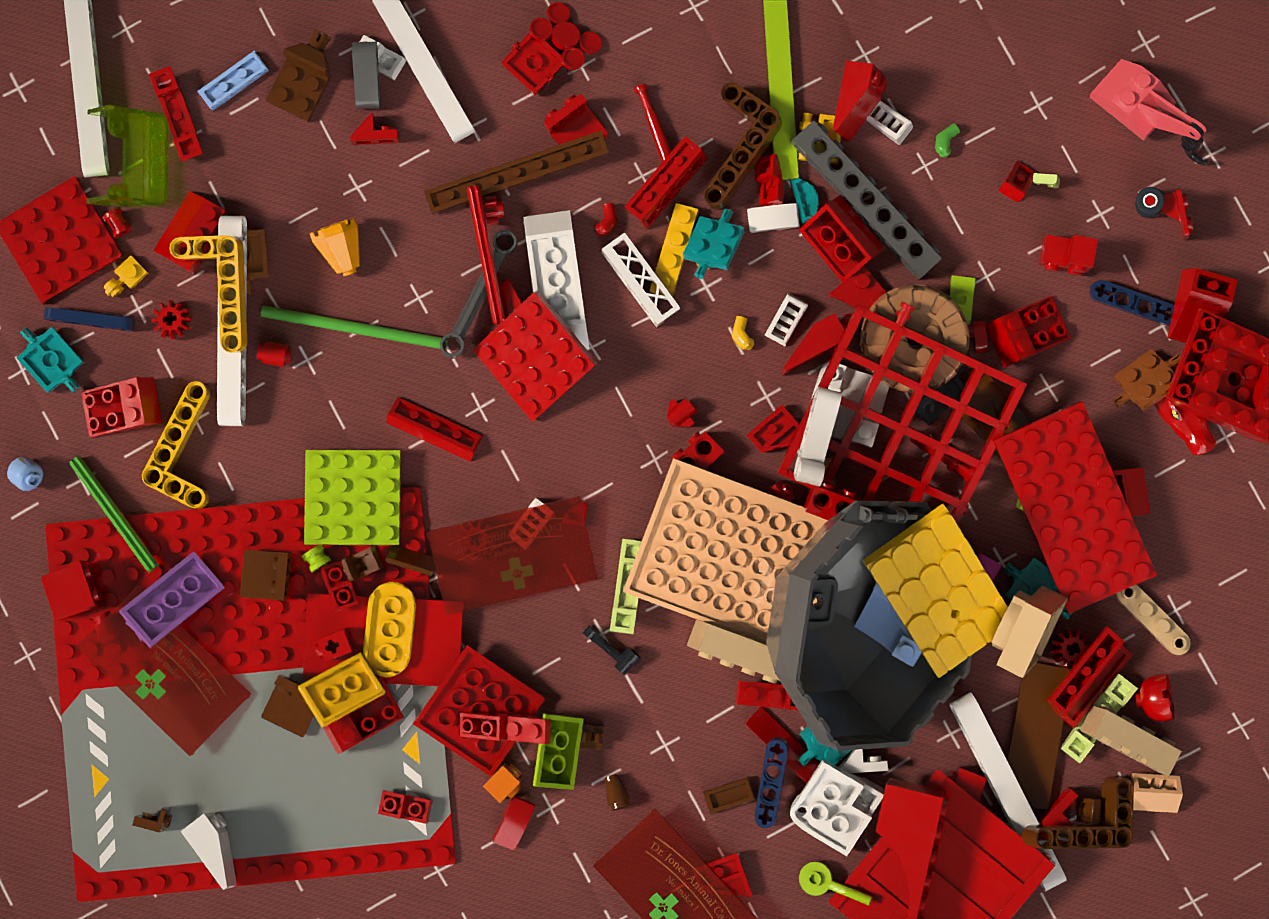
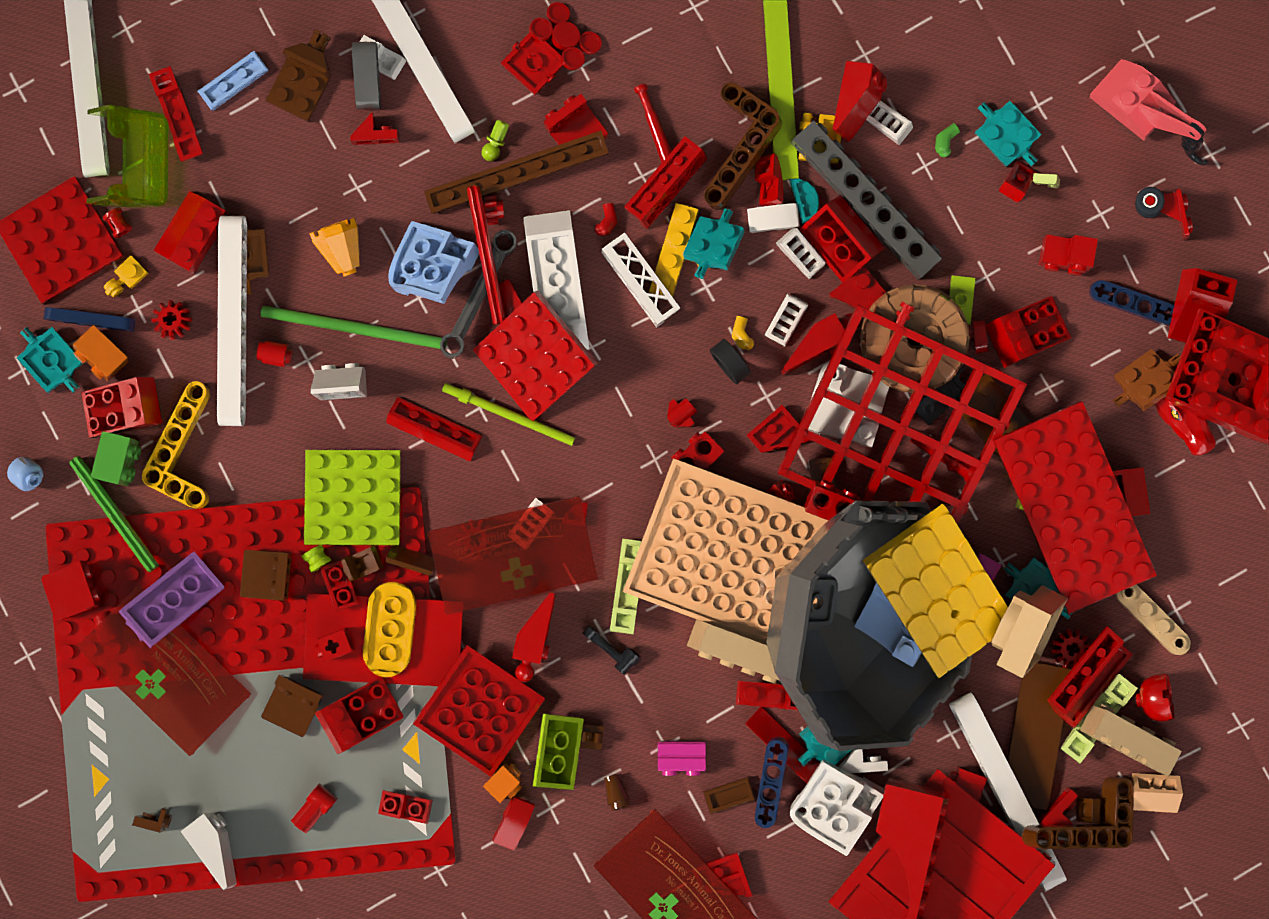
yellow beam [169,235,247,353] -> none
yellow tile [298,652,385,728] -> none
red slope [460,712,551,744] -> none
white beam [794,387,842,487] -> none
lime piece [799,862,873,905] -> none
none -> orange brick [73,325,128,382]
none -> bright green brick [90,431,141,487]
none -> red piece [291,783,338,833]
none -> white slope [311,363,367,400]
none -> light blue slope [388,221,479,304]
none -> lime bar [442,383,575,446]
none -> lime axle [481,120,509,162]
none -> red slope [512,592,556,682]
none -> dark pink brick [658,741,706,776]
none -> black tyre [710,339,751,385]
none -> white slope [776,228,826,279]
none -> teal plate [975,101,1041,167]

